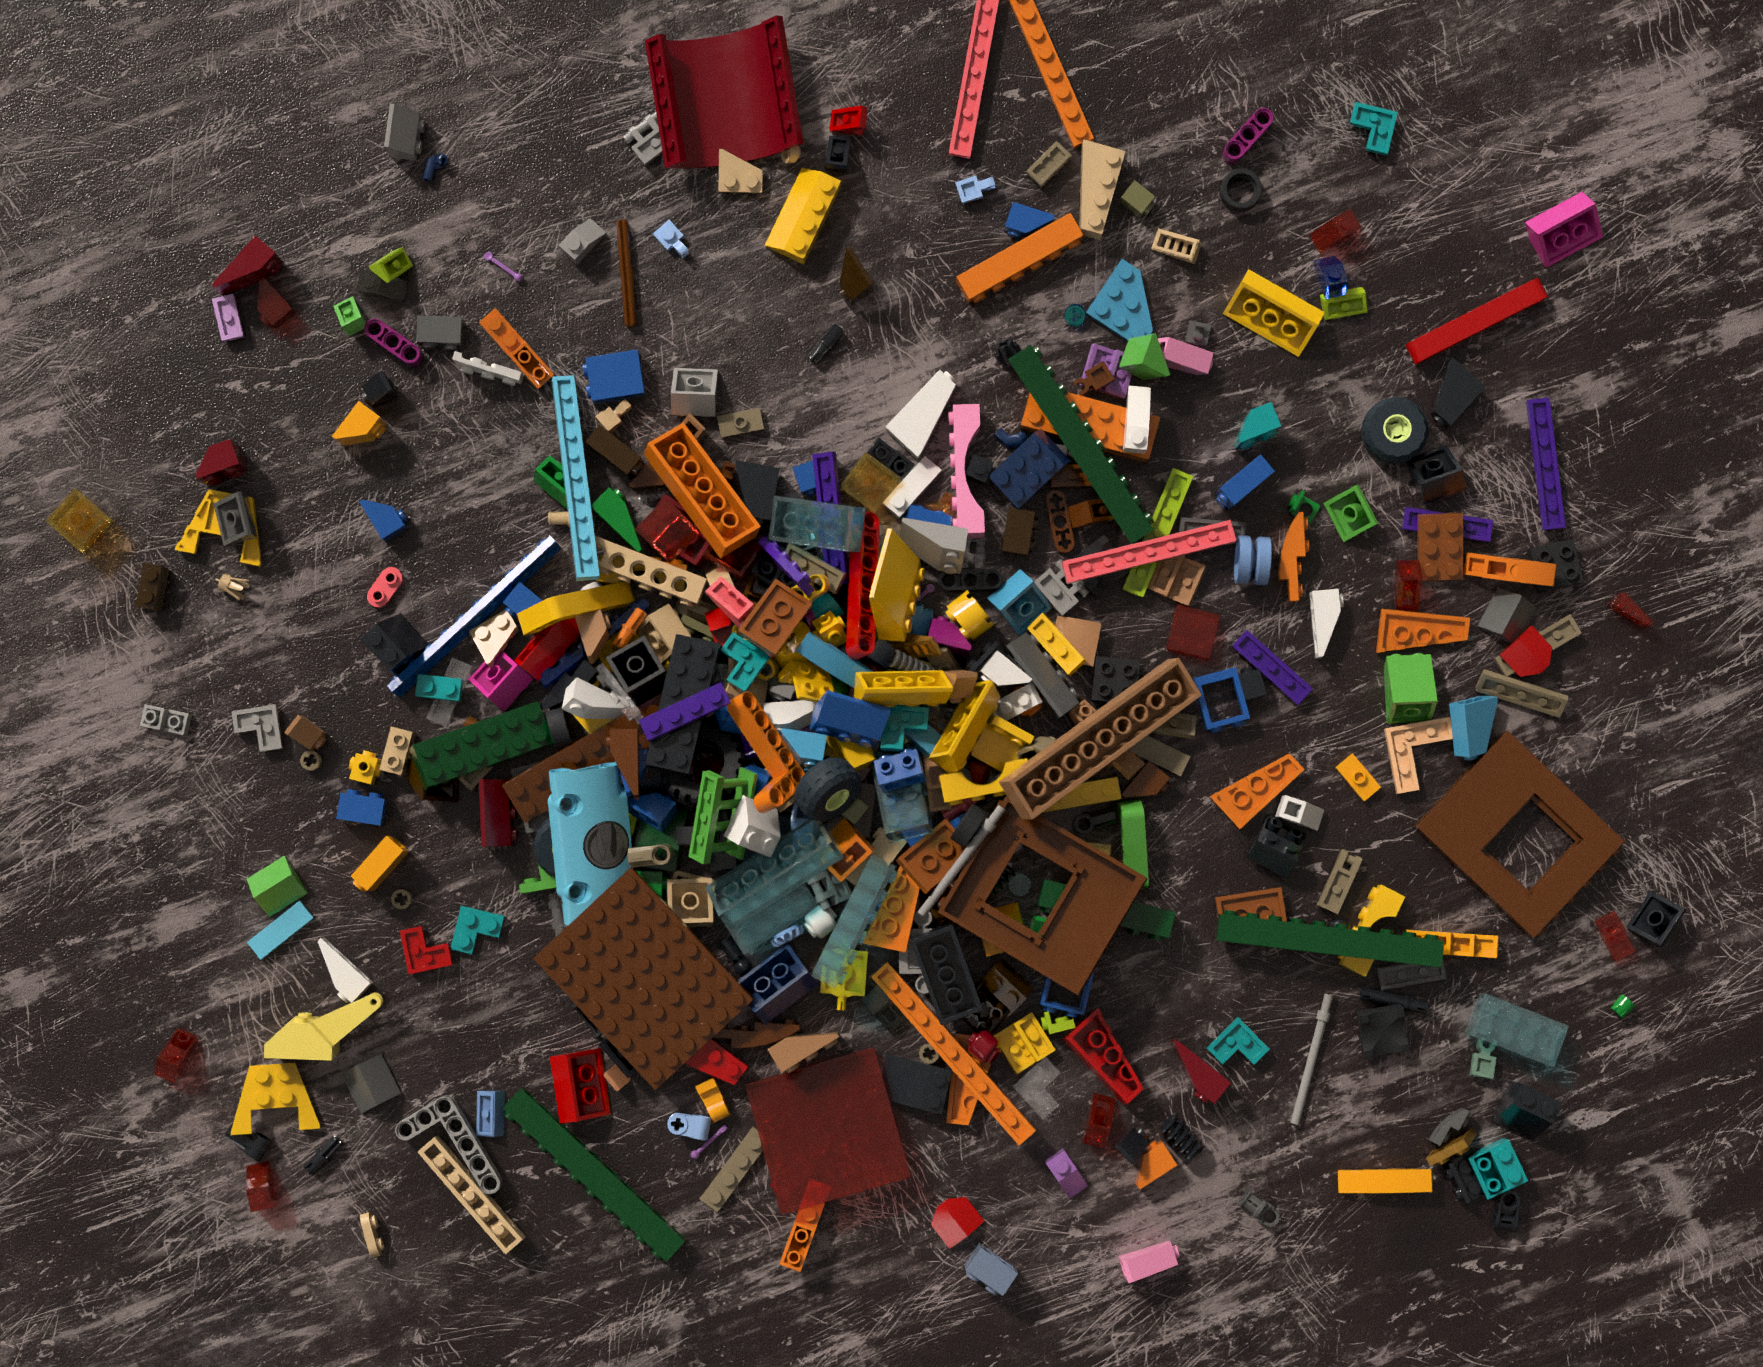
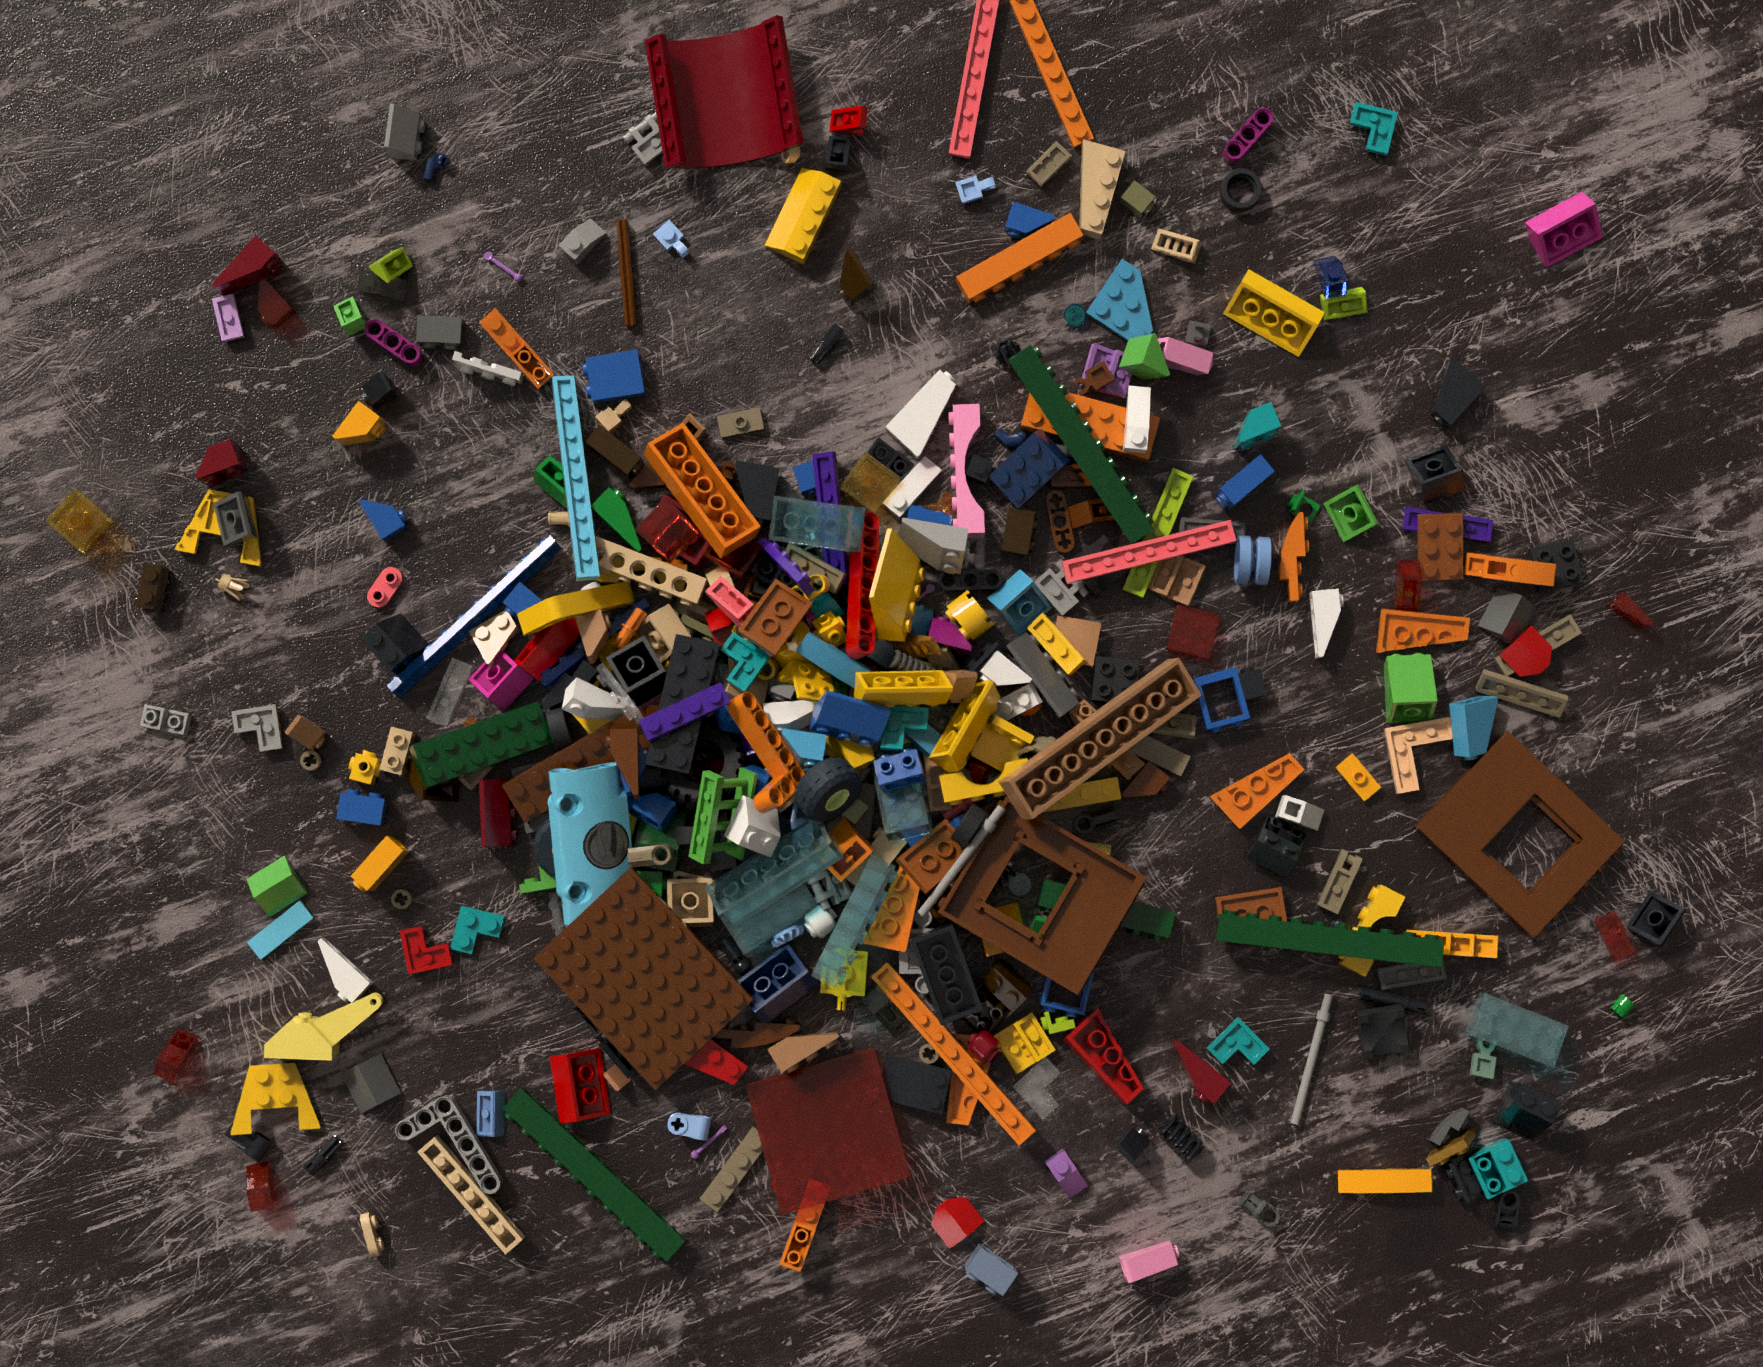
teal plate [415,674,463,702] -> none
light grey slope [671,368,718,417] -> none
light orange leg [695,1077,730,1123] -> none
tan wing [718,149,763,193] -> none
clear red slope [1082,1093,1115,1148] -> none
bright green beam [1118,799,1149,889] -> none
orange slope [1135,1140,1177,1189] -> none
dark purple plate [1231,630,1313,705] -> none
clear red slope [1309,209,1362,254] -> none
black wheel [1361,397,1429,464] -> none
red beam [1405,278,1548,365] -> none
dark purple plate [1526,398,1566,531] -> none

